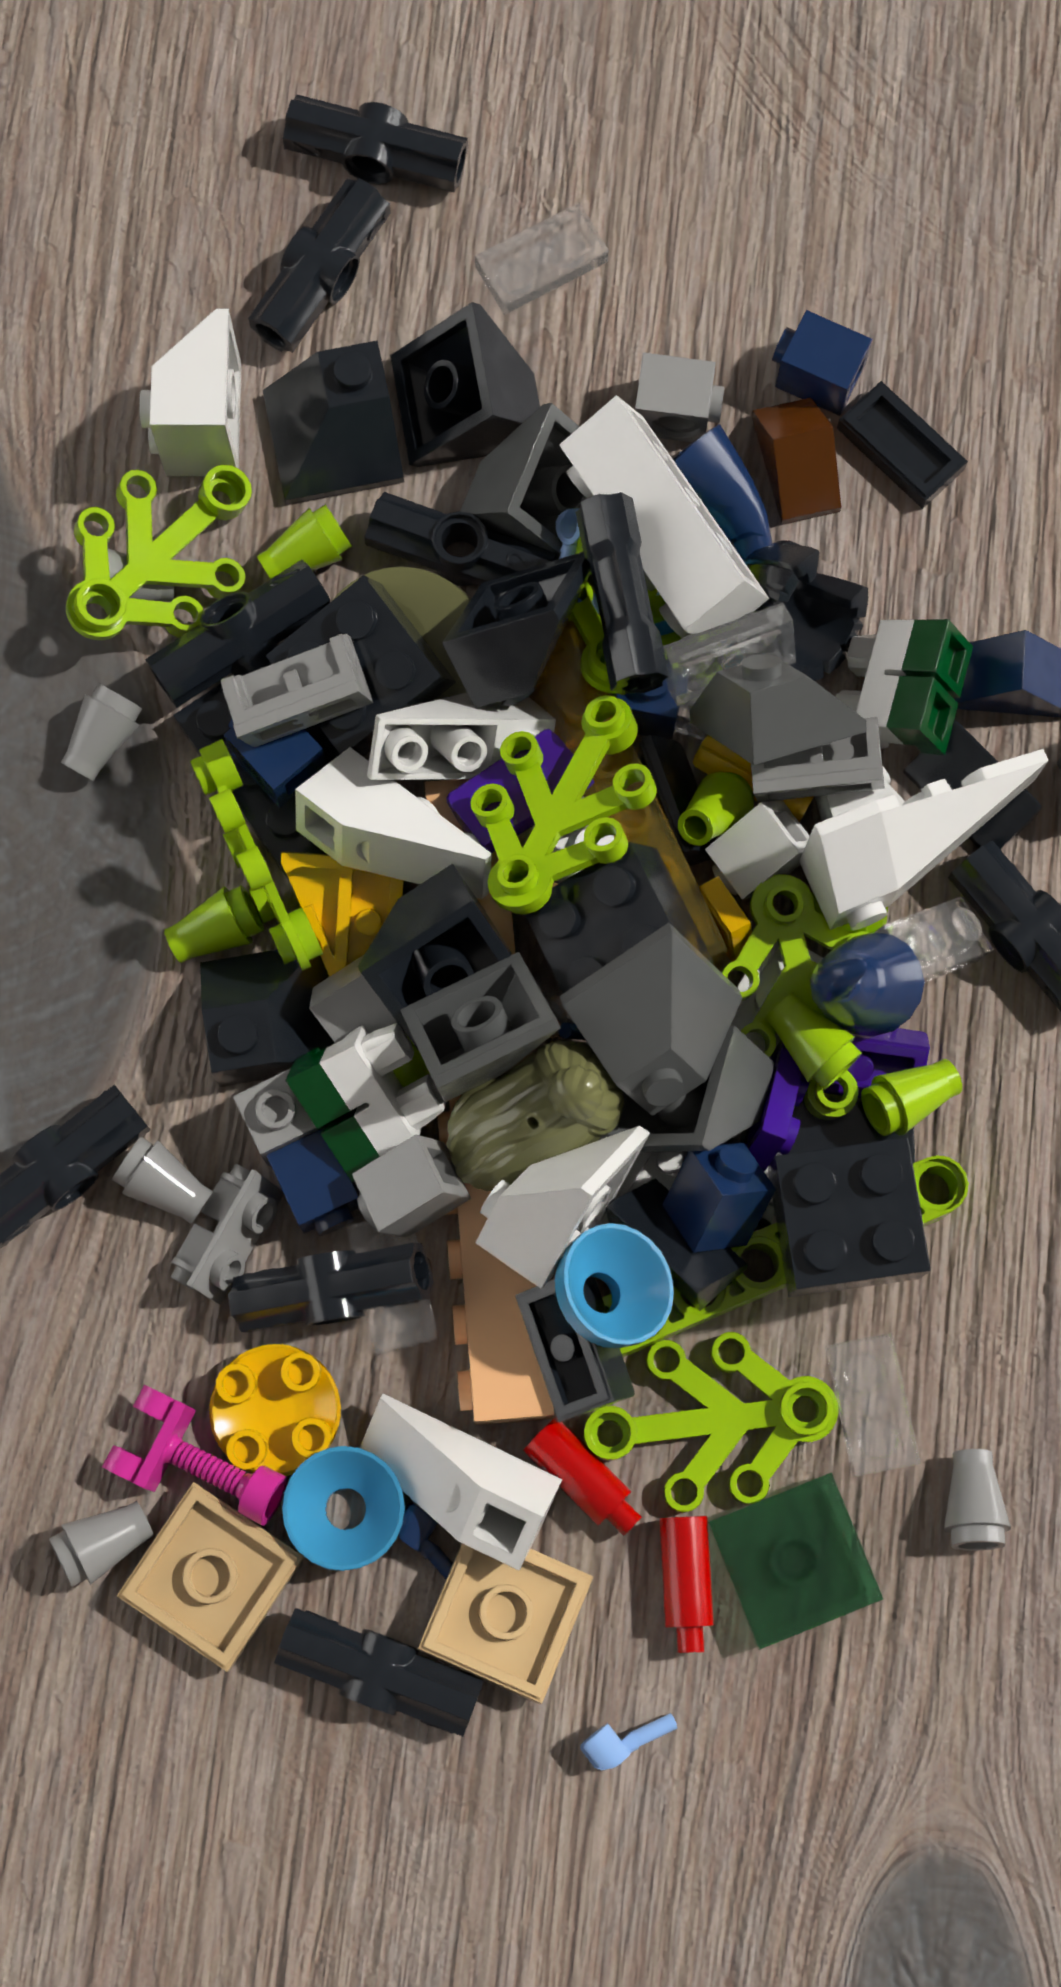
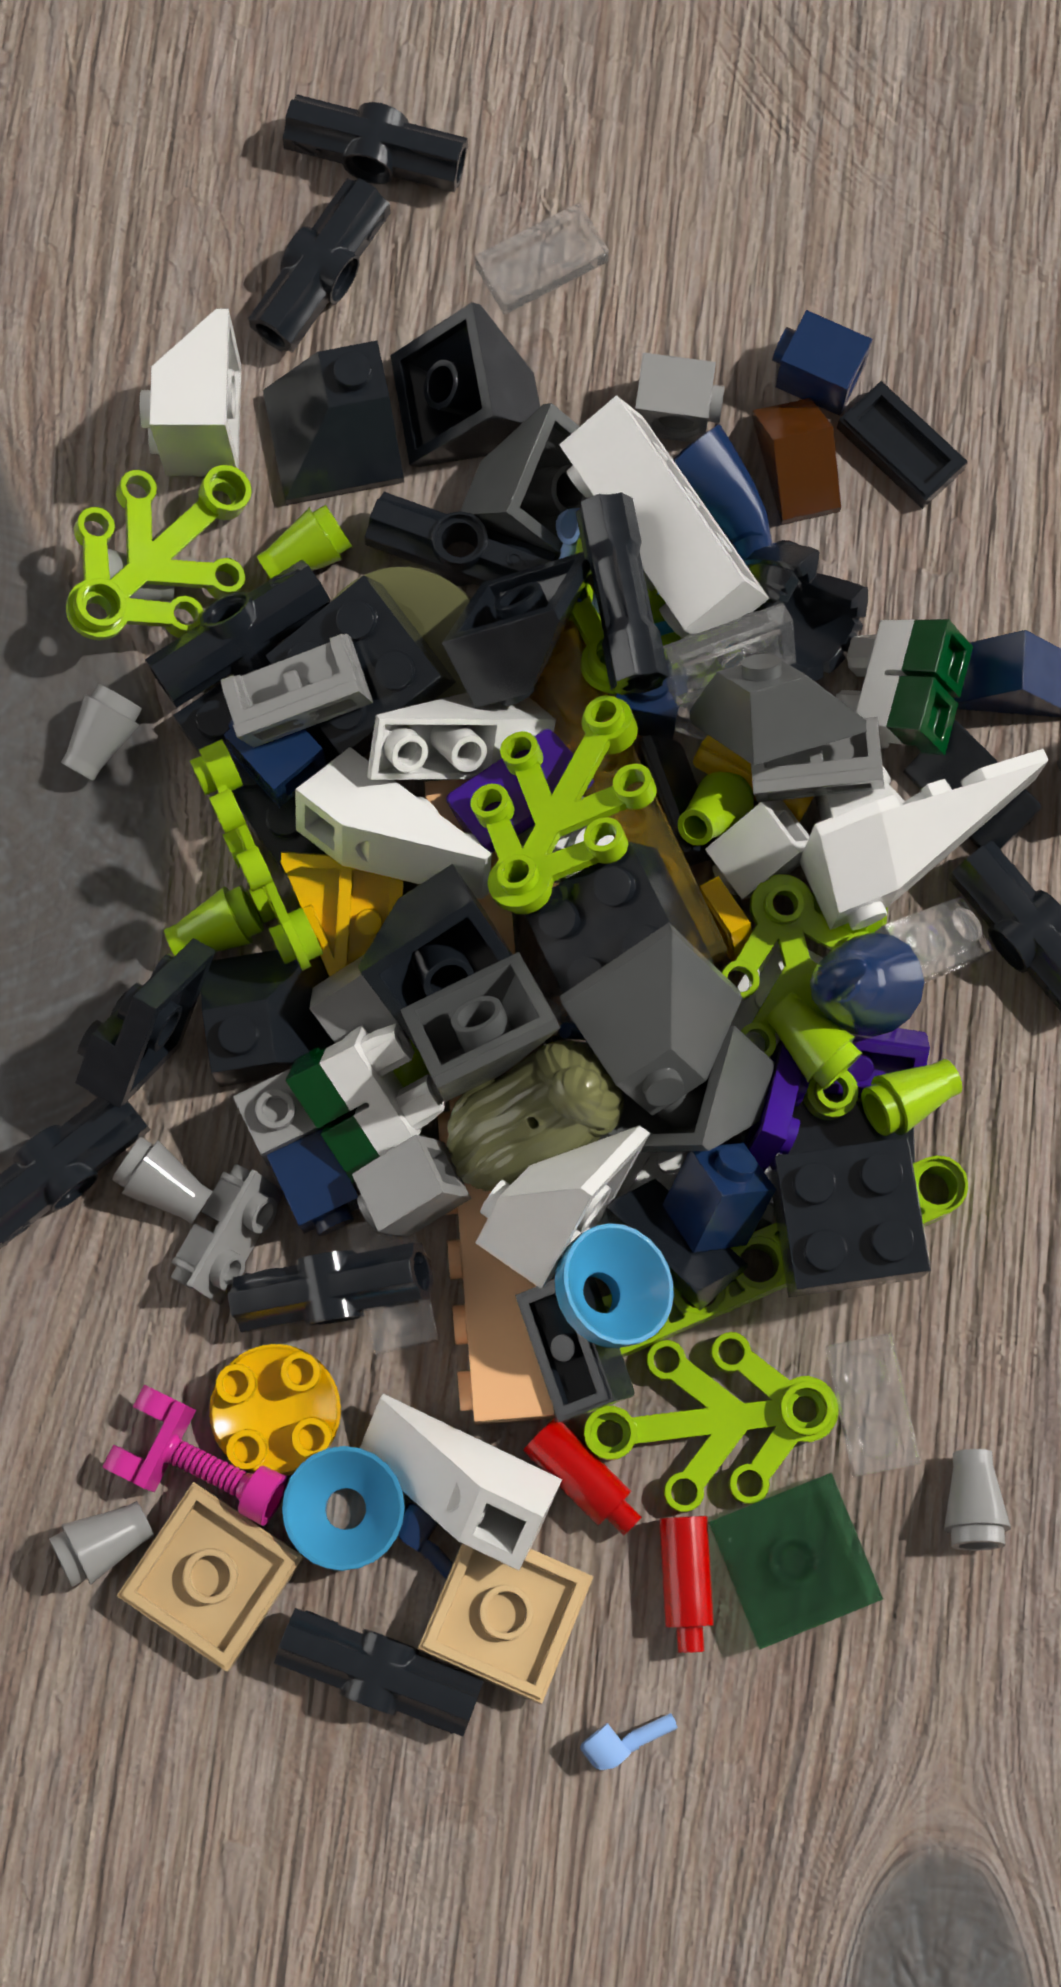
none -> black plate [75,938,216,1108]

